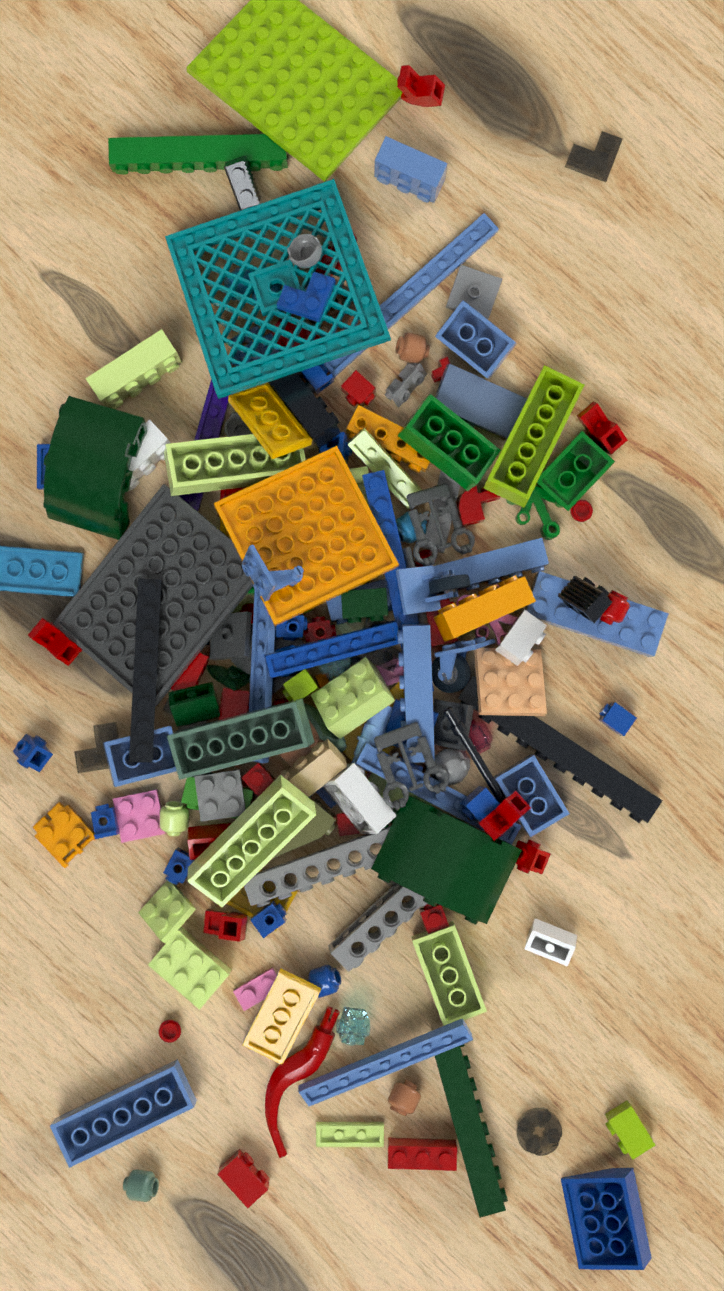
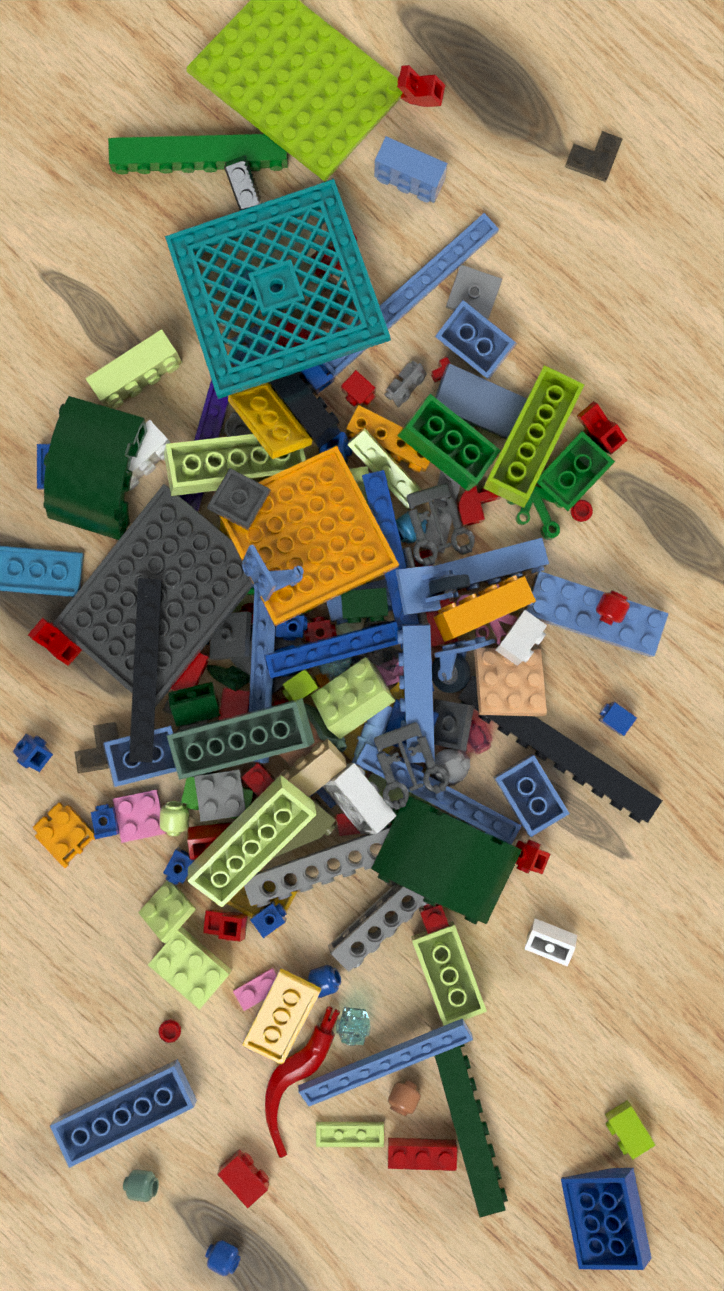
blue plate [276,272,336,322] -> none
light grey hair [287,234,322,268] -> none
nougat head [395,332,430,364] -> none
black bar [443,707,519,822] -> none
blue brick [459,786,500,823] -> none
red brick [479,791,531,841] -> none
clear smoke plate [516,1107,562,1156] -> none
black brick [558,576,613,623] -> none
none -> blue head [205,1240,241,1276]
none -> dark grey plate [207,468,271,530]

